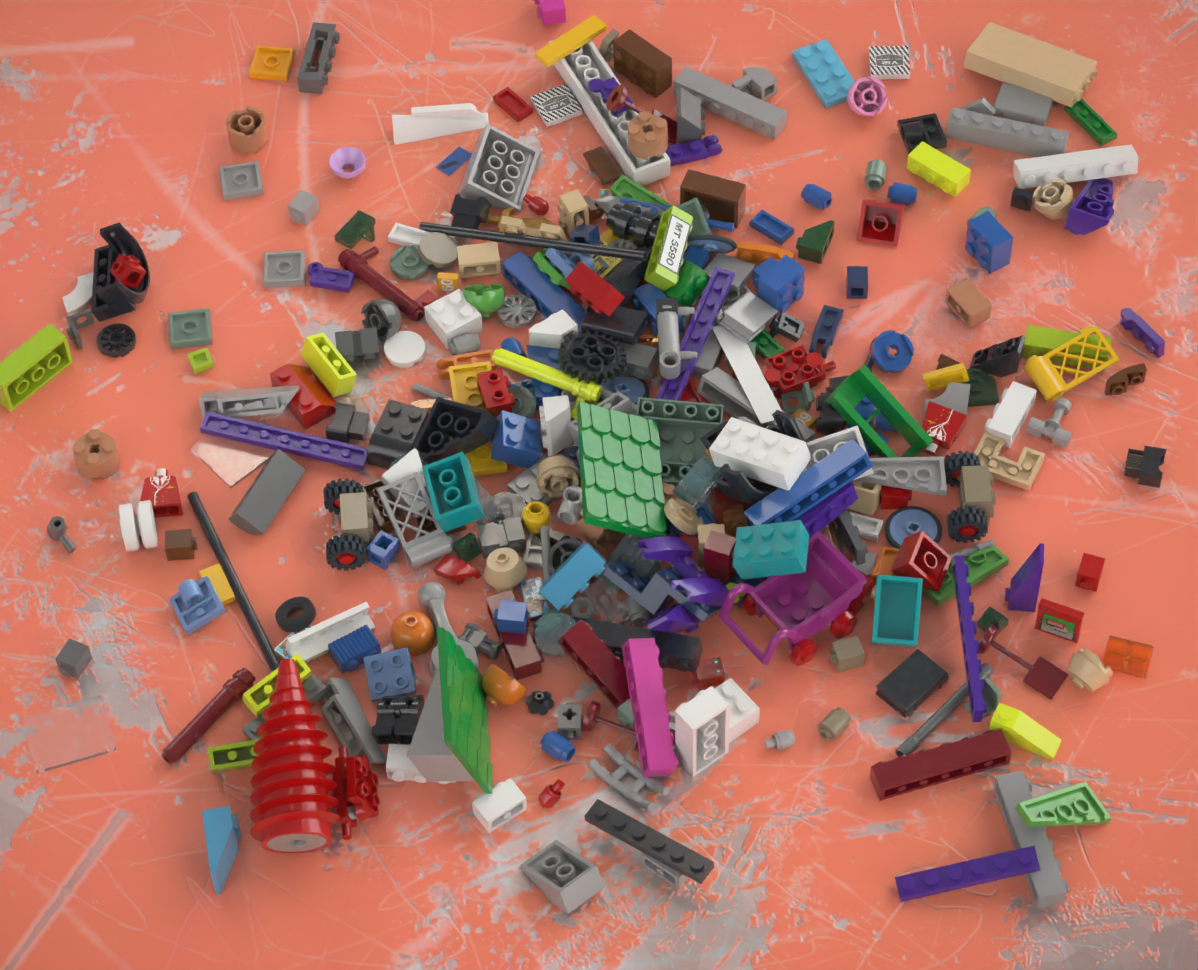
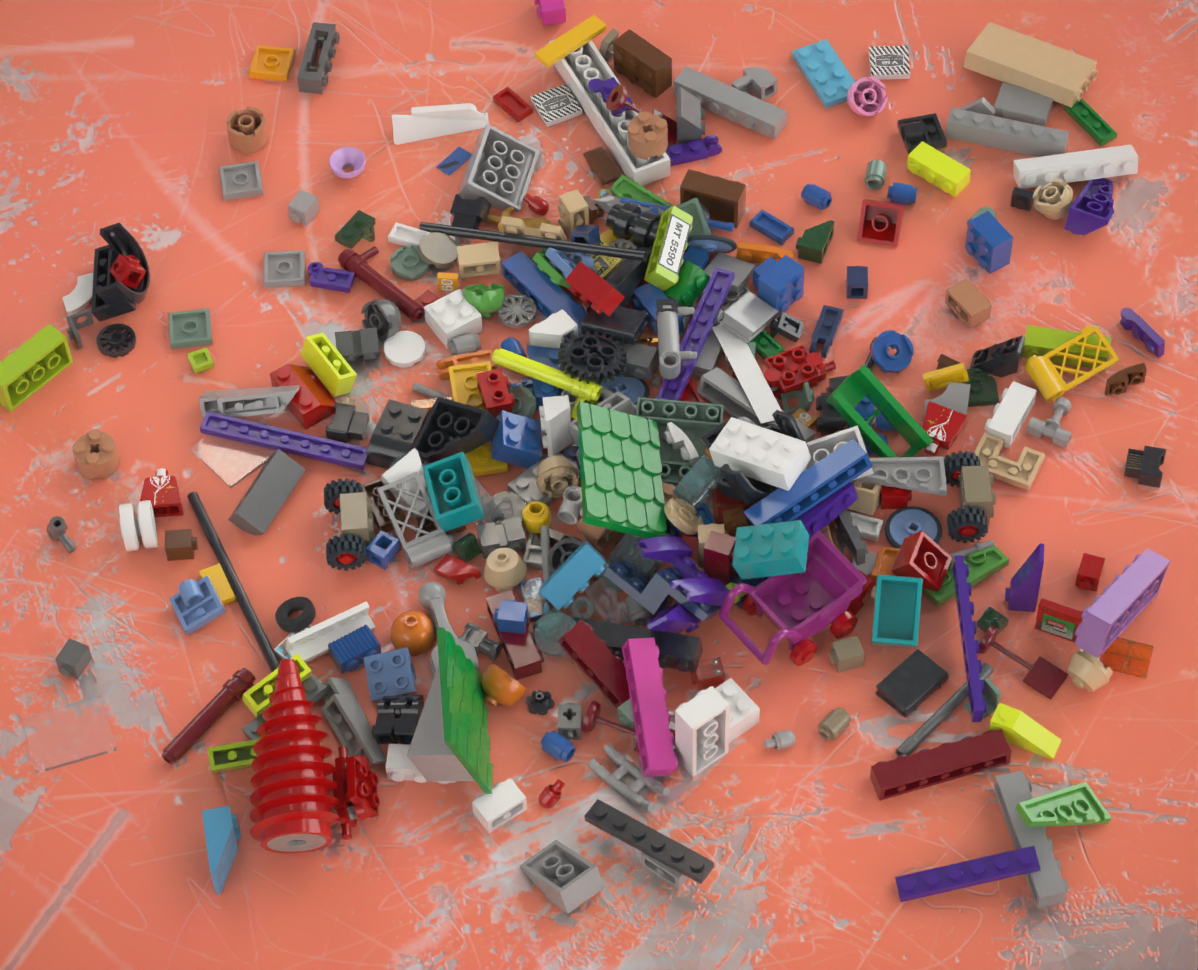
none -> white slope [664,422,699,464]
none -> medium lavender brick [1074,548,1171,658]

